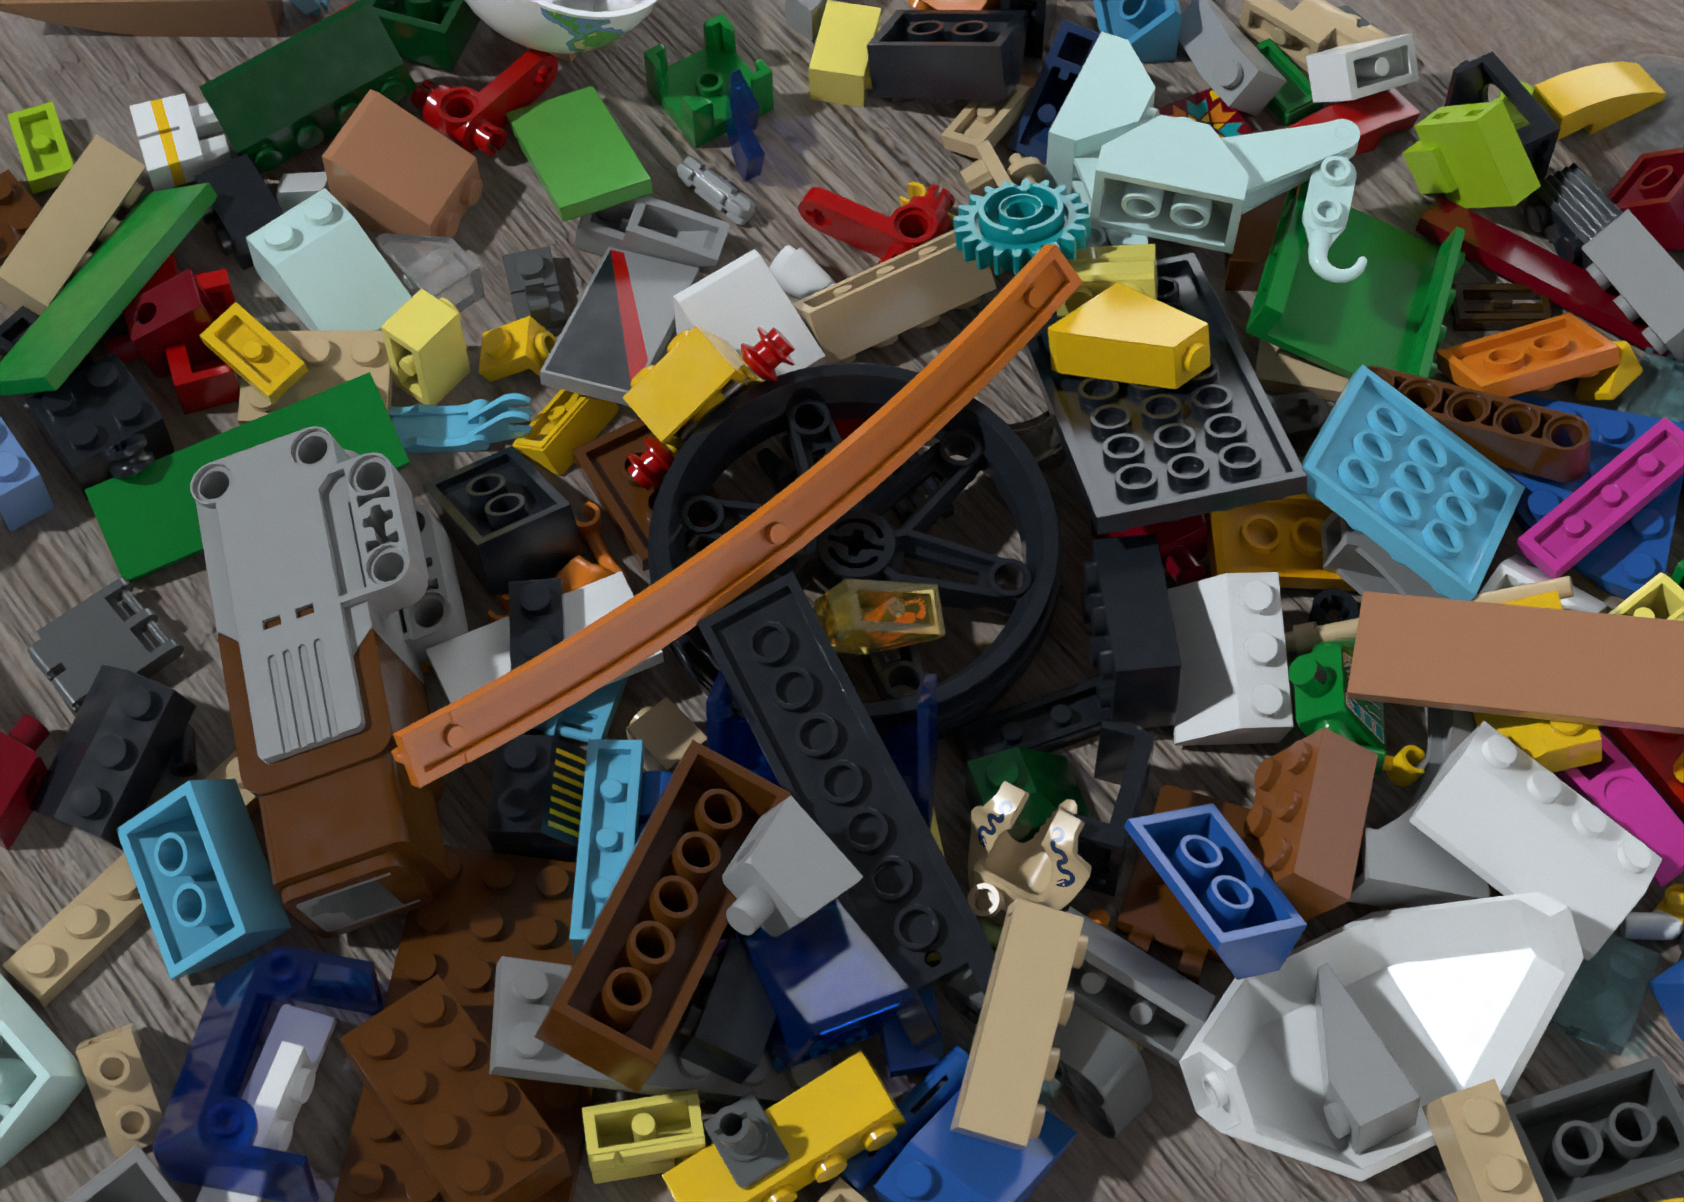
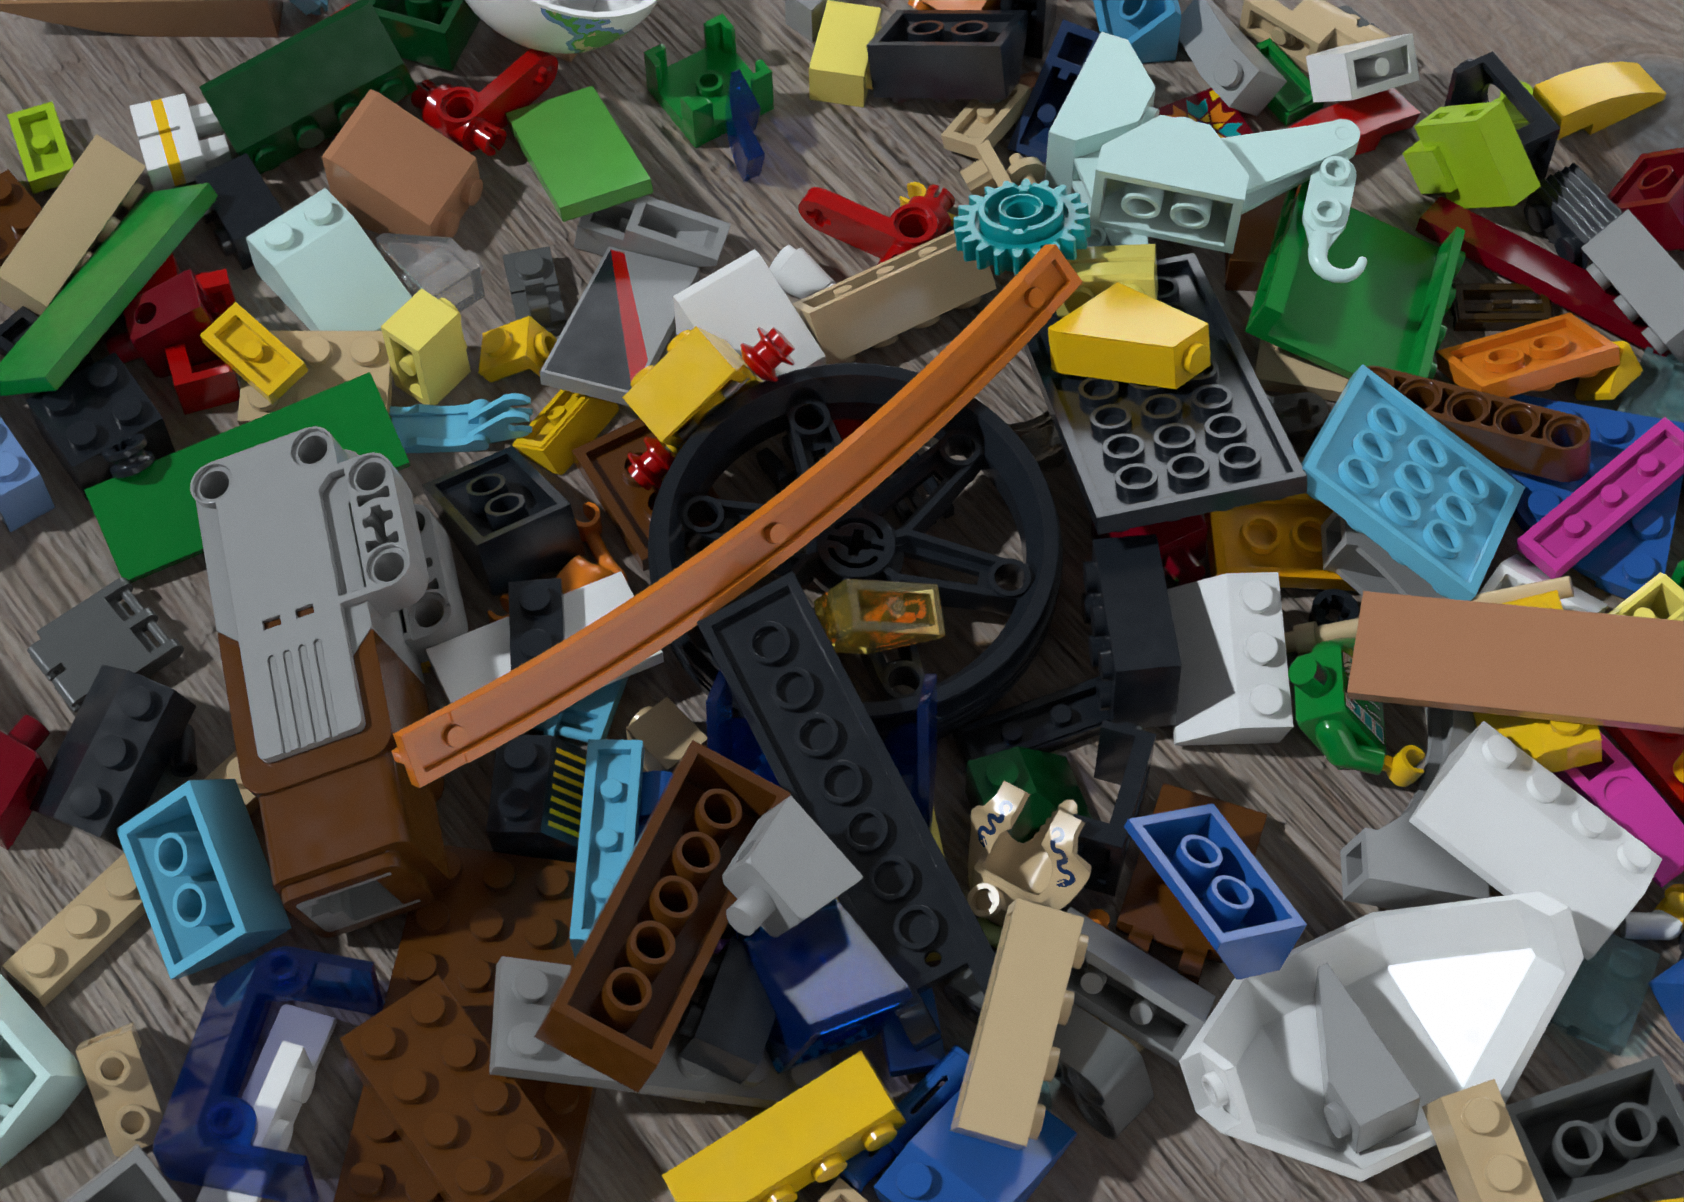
white slope [276,172,330,213] -> none
light yellow brick [582,1089,706,1184] -> none
light grey axle [676,156,755,225] -> none
dark grey bracket [703,1092,790,1189] -> none
dark orange brick [1244,727,1378,922] -> none

